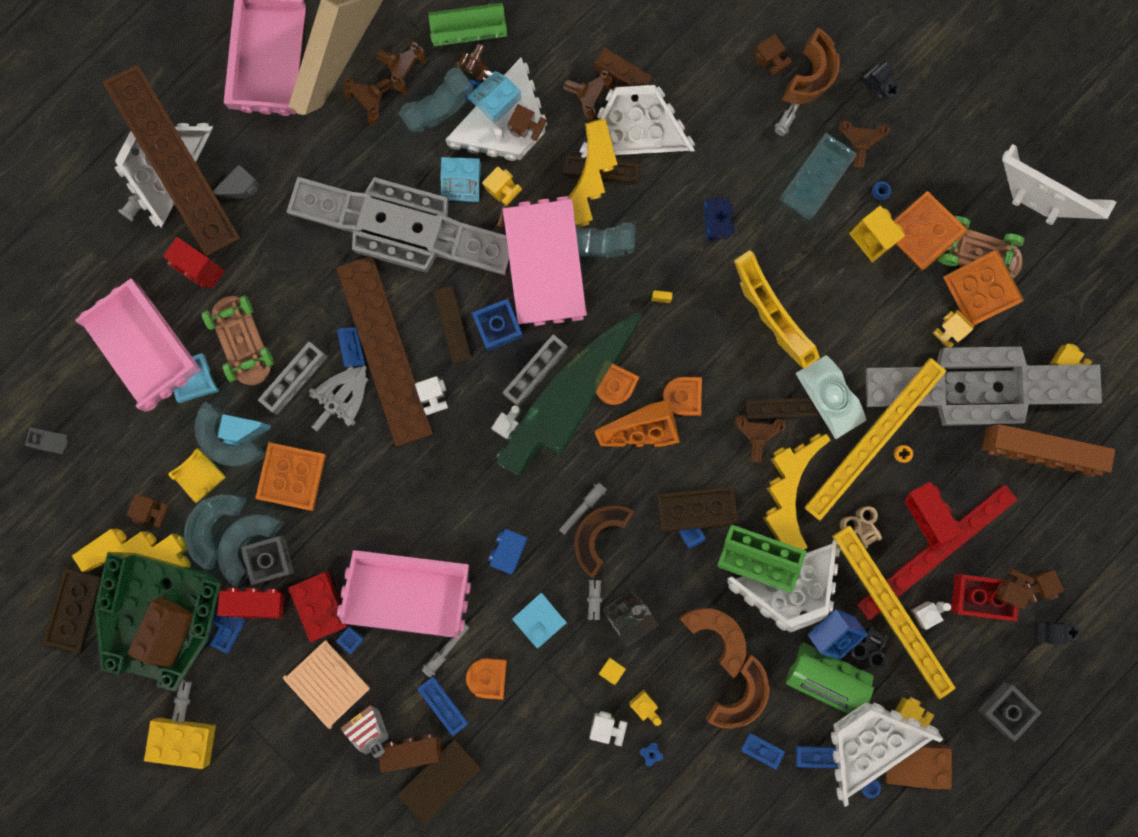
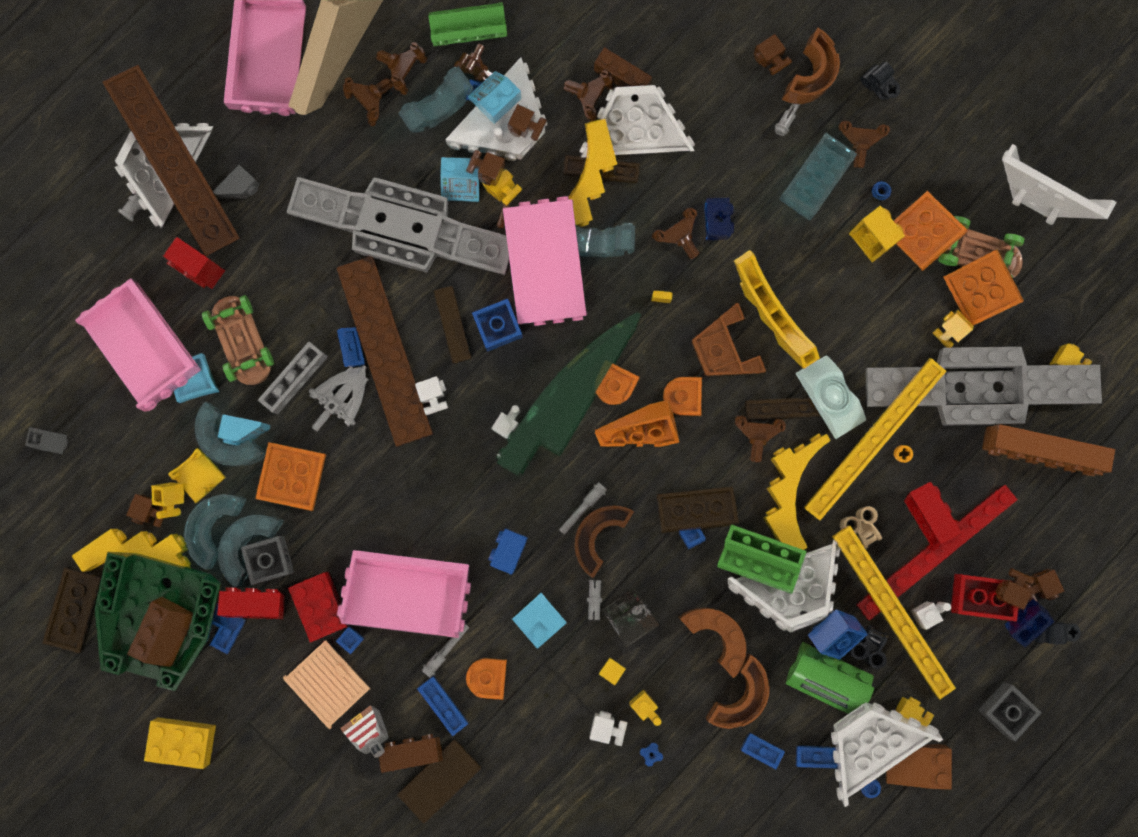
light grey pin [172,680,192,722] -> none
light grey brick [503,335,568,407] -> none
none -> yellow brick [151,482,184,519]
none -> reddish brown brick [466,150,505,186]
none -> reddish brown axle [652,208,699,259]
none -> dark orange wing [691,303,766,376]
none -> clear blue brick [1005,599,1055,647]

